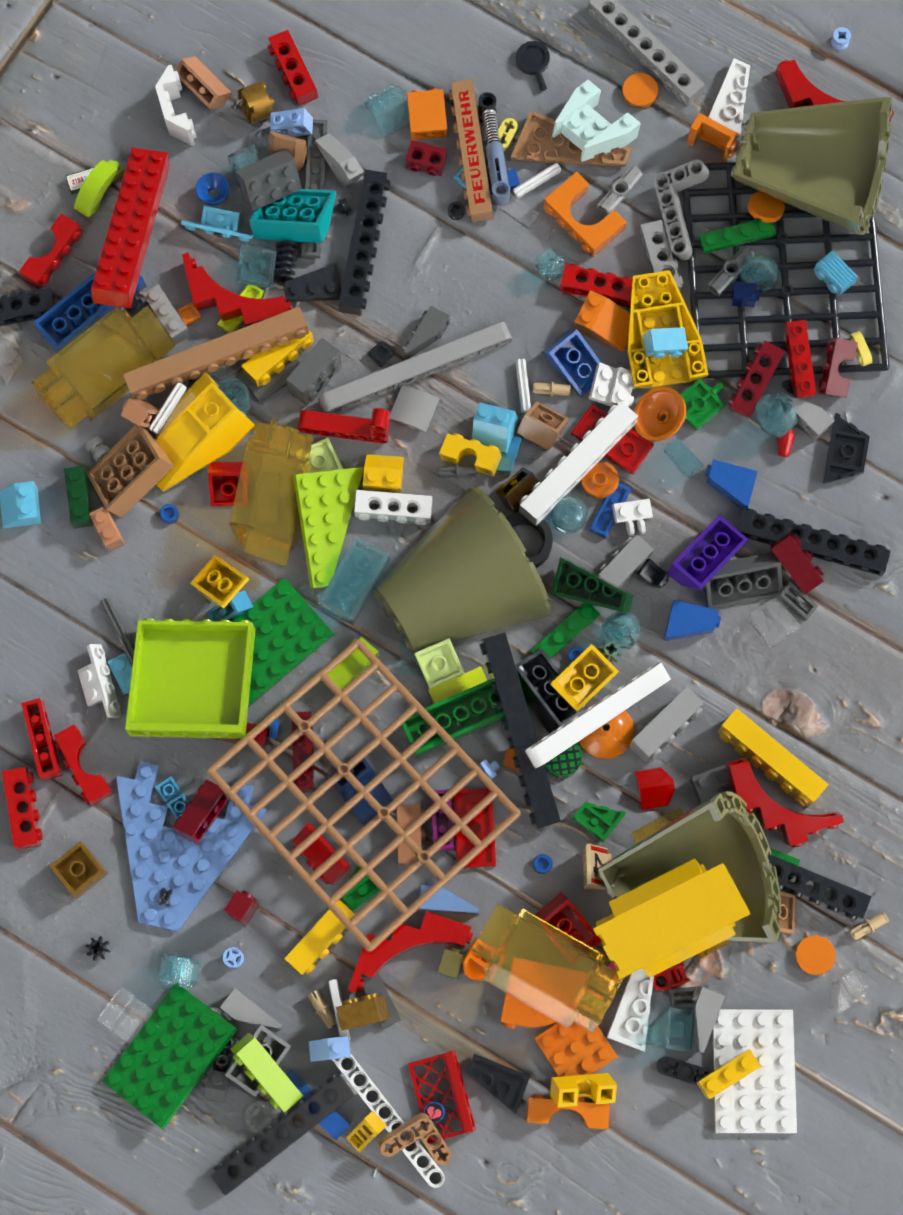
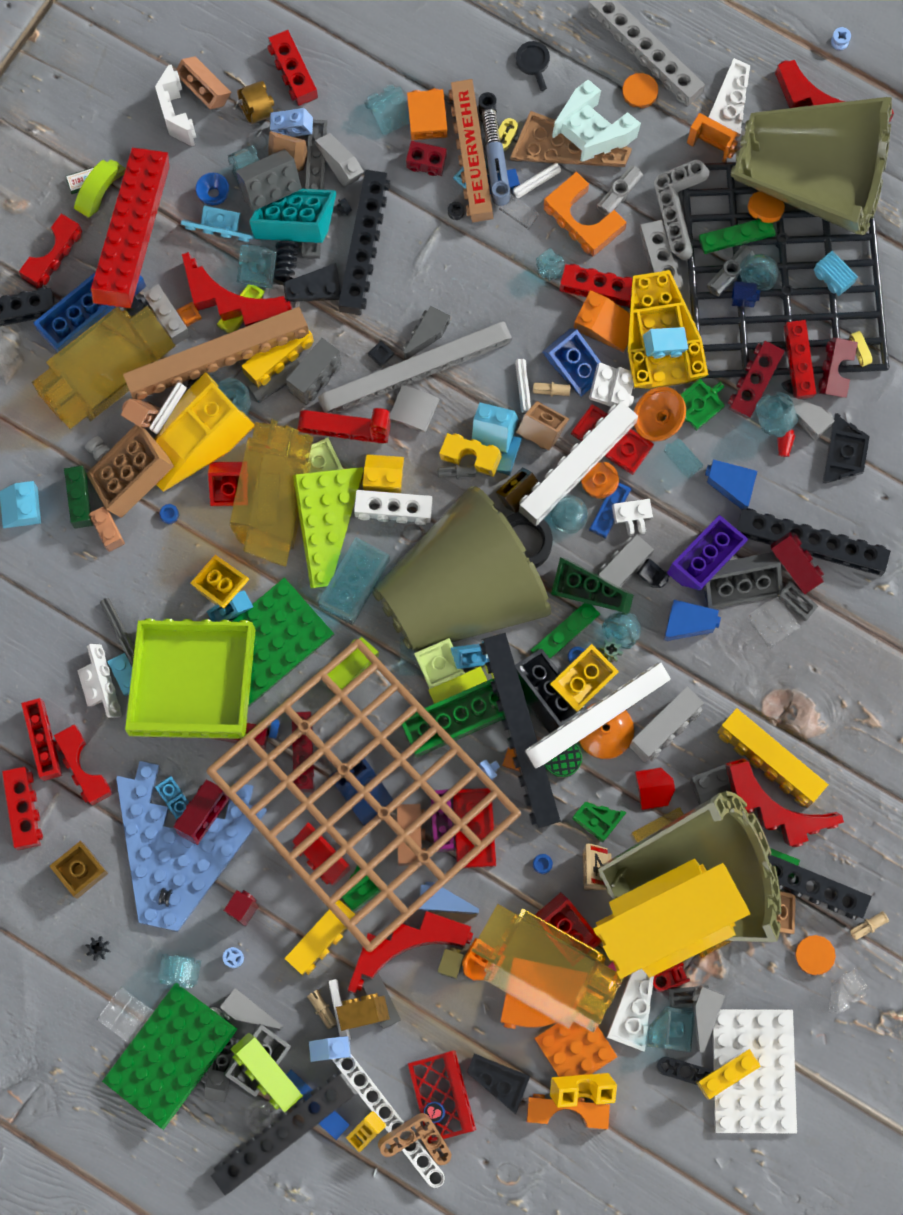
none -> dark azure slope [451,644,487,669]

